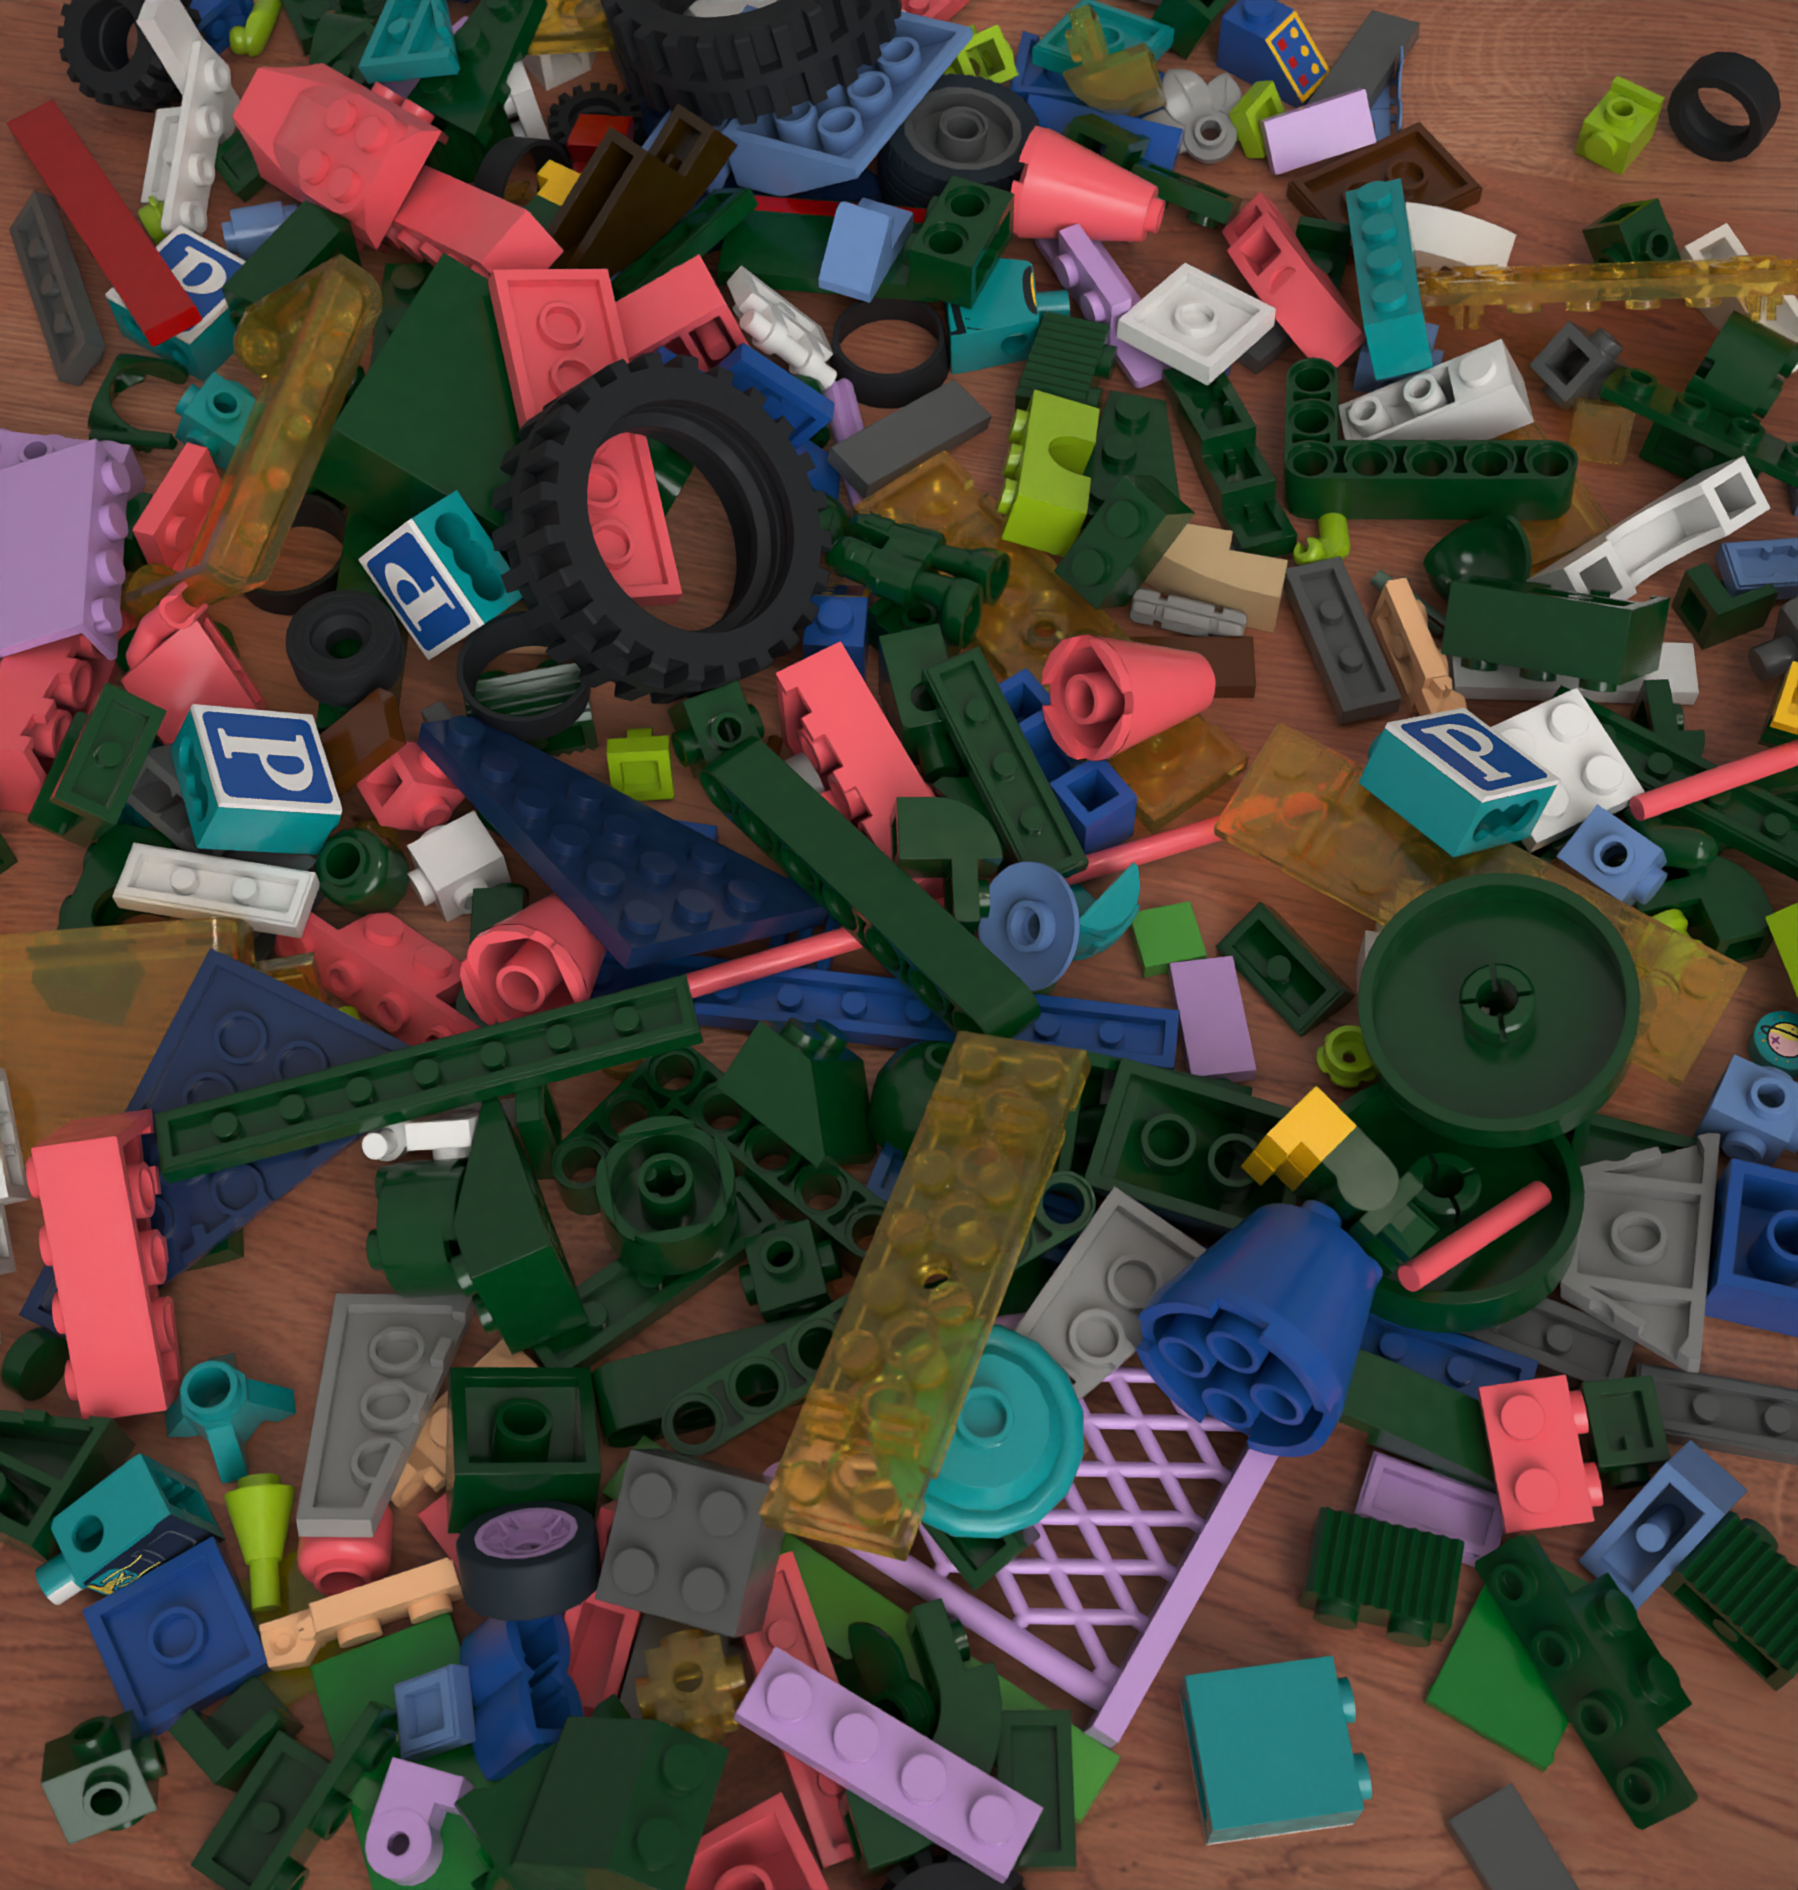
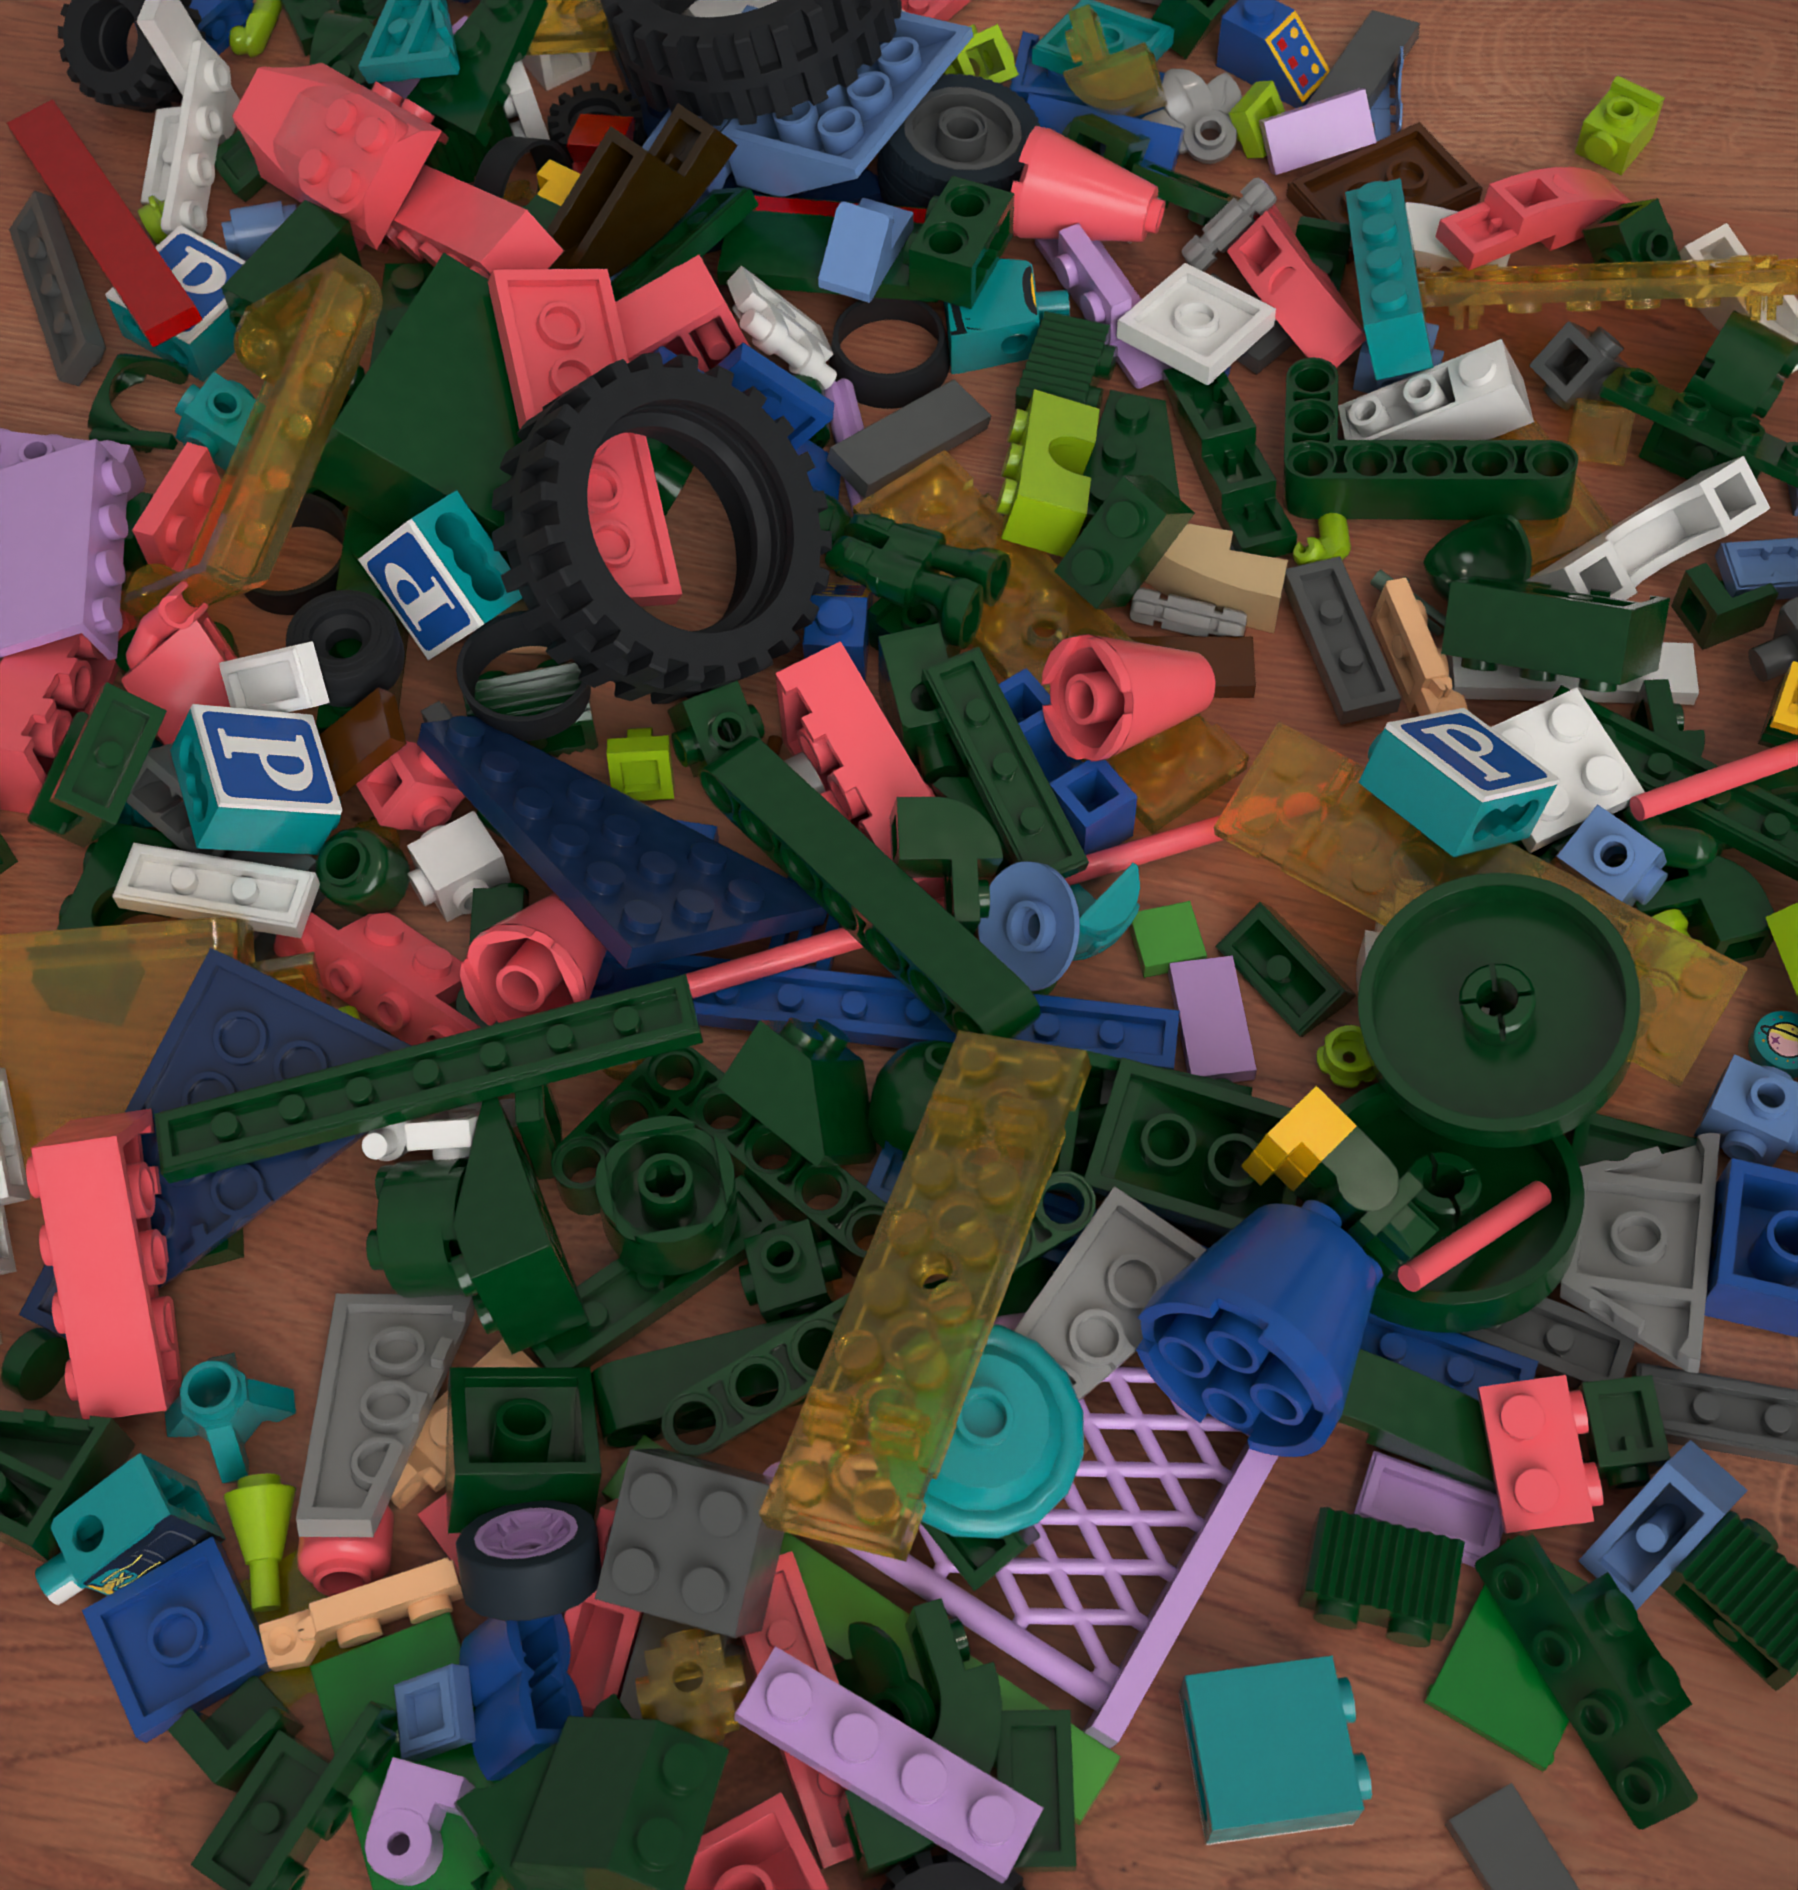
dark green brick [41,1709,168,1845] -> none
black tyre [1667,51,1781,162] -> none
none -> white tile [219,641,330,712]
none -> light grey axle [1181,177,1277,272]
none -> coral slope [1435,167,1631,271]

